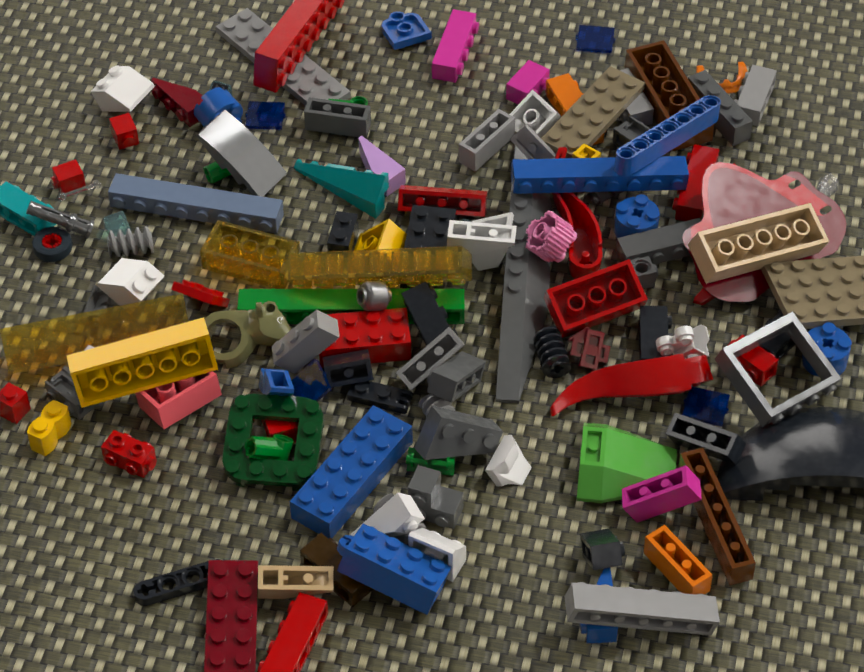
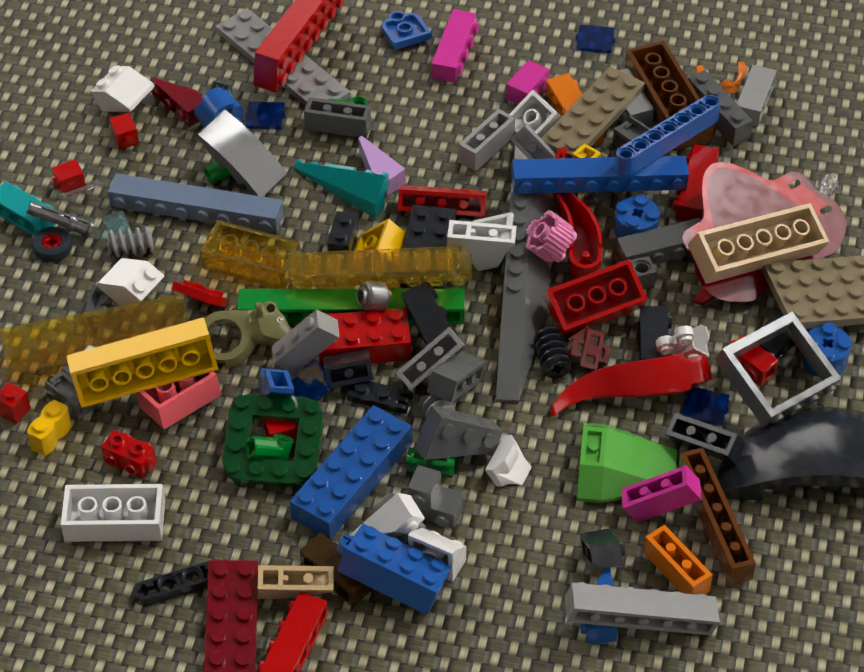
none -> white brick [61,484,165,542]

